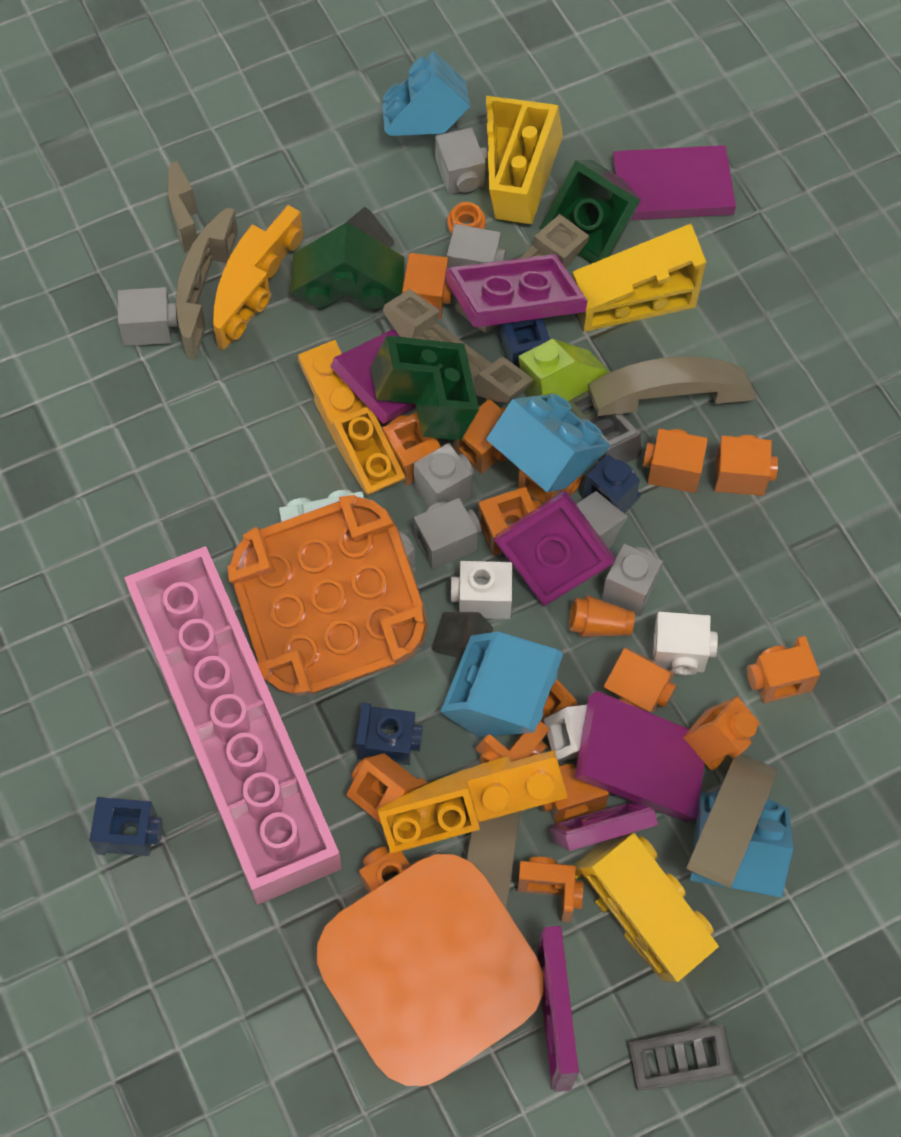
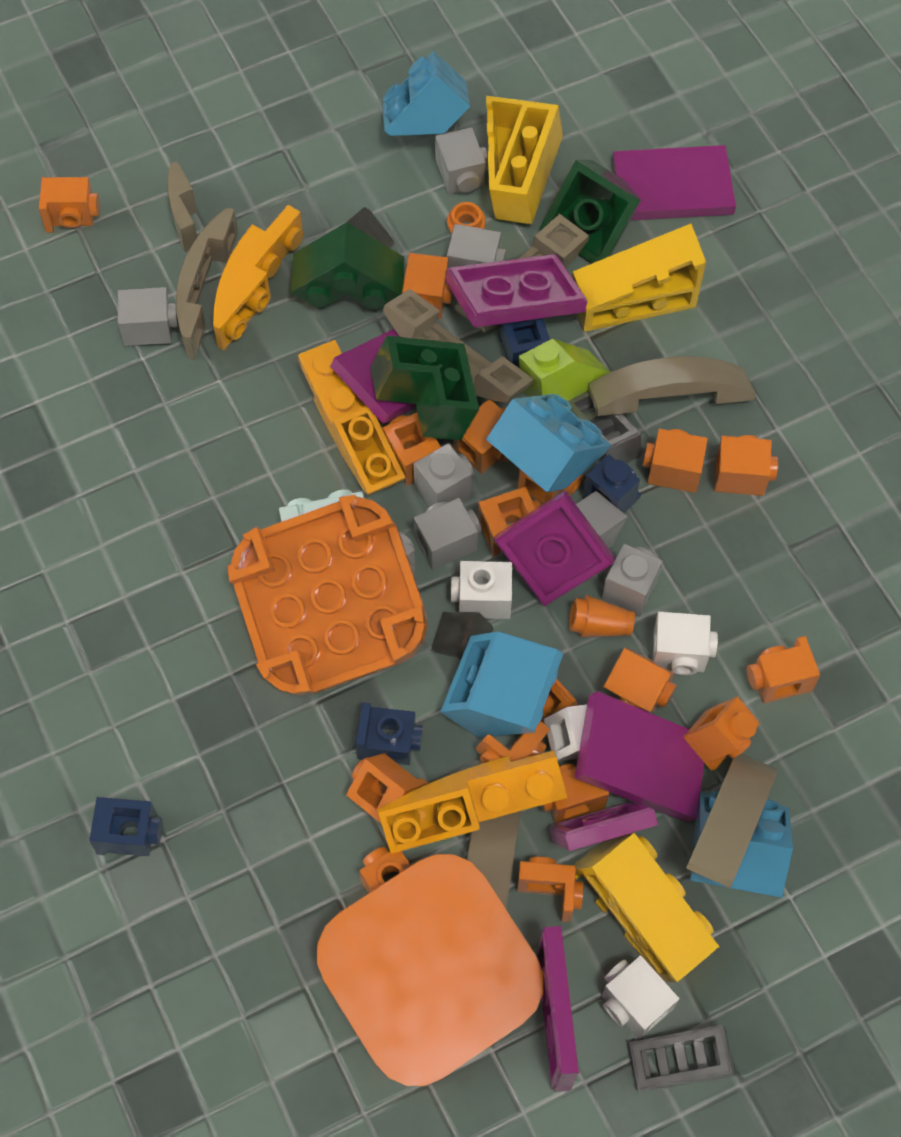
bright pink brick [124,546,342,905] -> none
none -> orange brick [39,177,100,233]
none -> white brick [602,955,680,1039]

